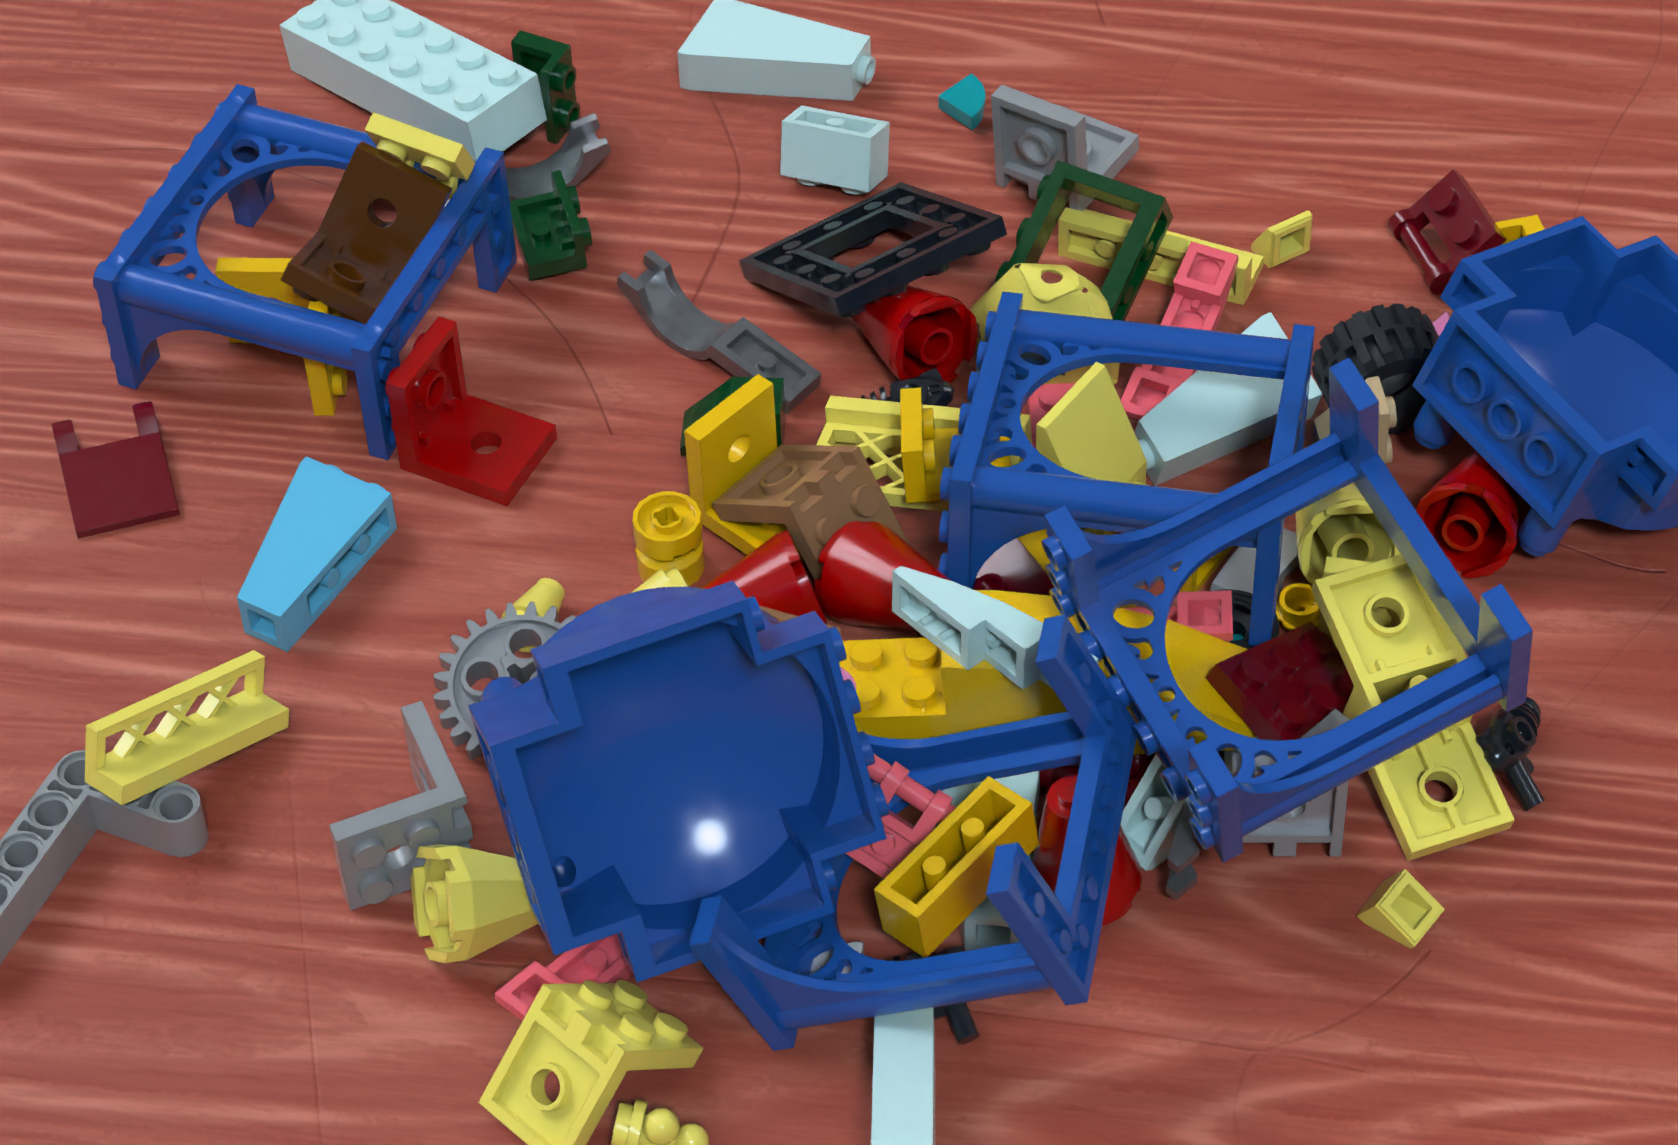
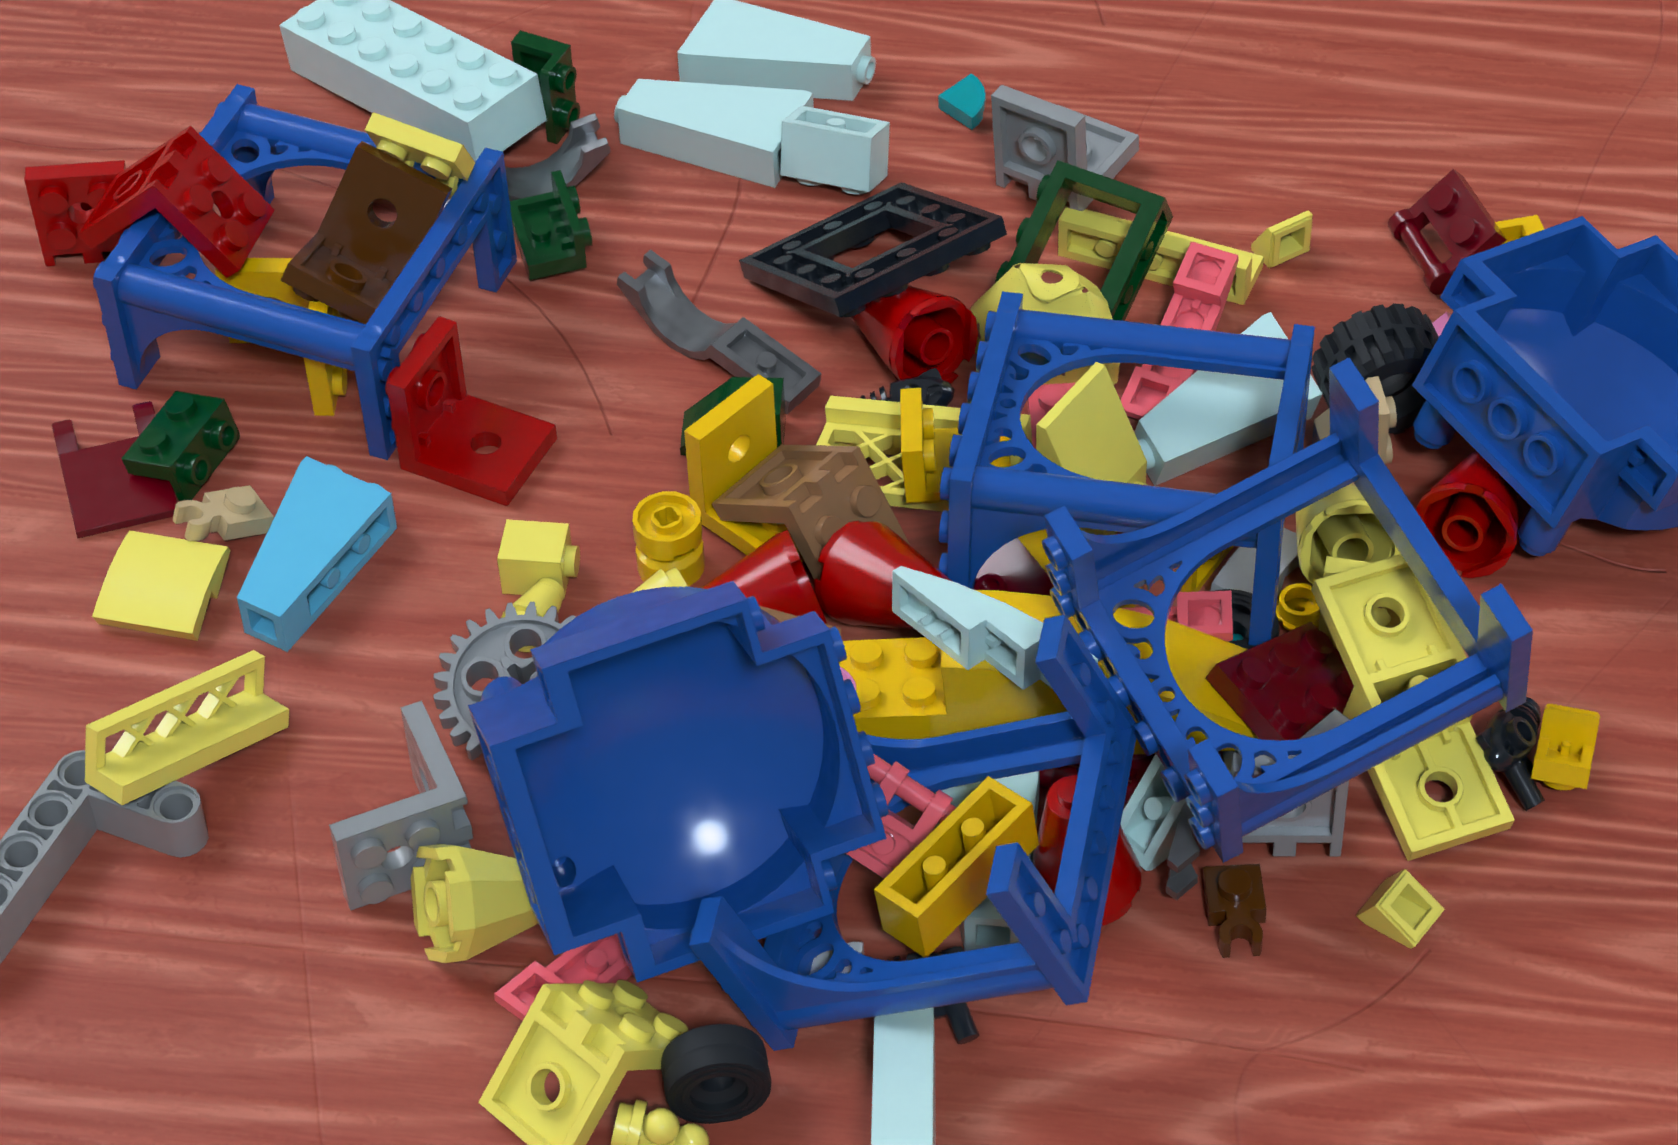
none -> red bracket [24,160,134,267]
none -> red bracket [77,125,275,278]
none -> light yellow slope [92,530,231,641]
none -> dark green bracket [121,391,240,501]
none -> tan plate [172,485,274,541]
none -> light yellow brick [497,519,580,595]
none -> light aqua slope [614,79,814,188]
none -> black tyre [661,1024,772,1124]
none -> reddish brown plate [1202,864,1267,958]
none -> yellow bracket [1531,703,1600,790]

